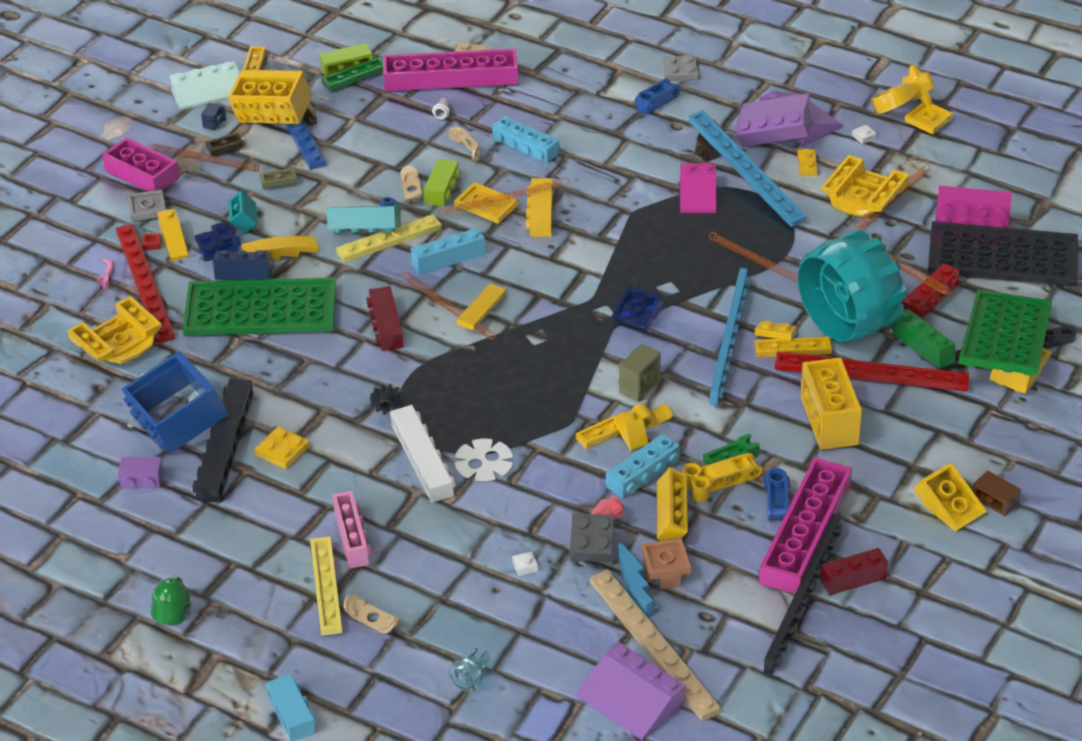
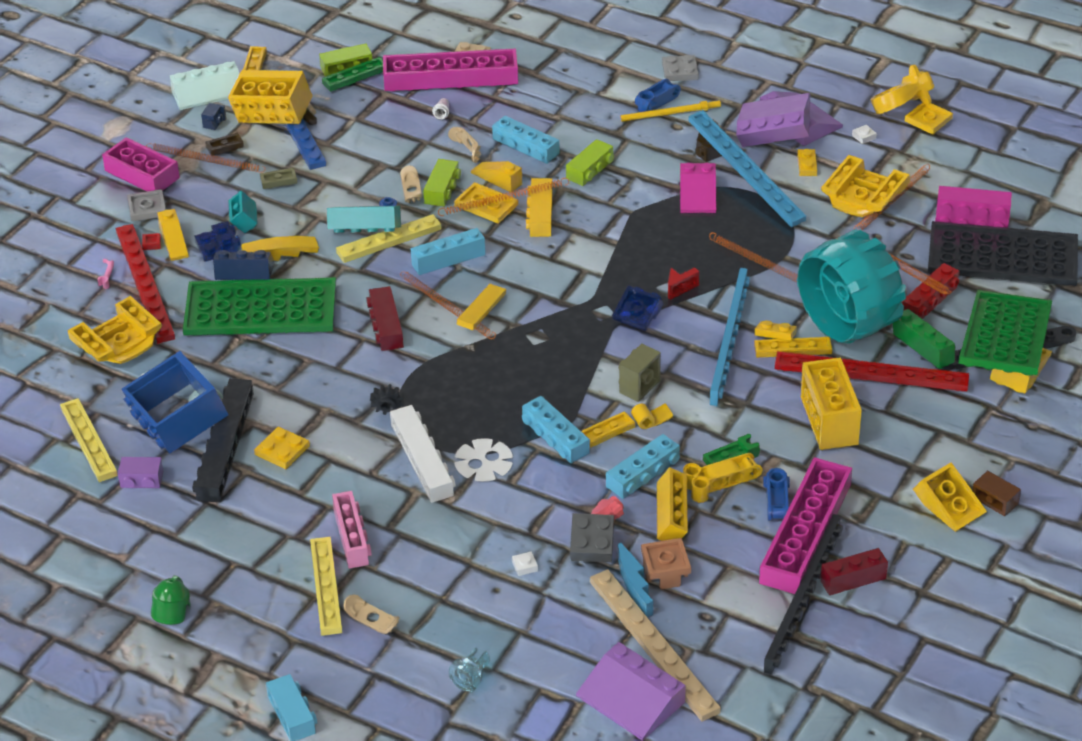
yellow slope [613,411,649,452] -> none
none -> light yellow plate [60,398,118,482]
none -> yellow slope [471,161,522,193]
none -> medium azure brick [522,396,590,463]
none -> lime brick [566,139,614,186]
none -> yellow bar [620,100,721,122]
none -> red slope [668,268,699,300]

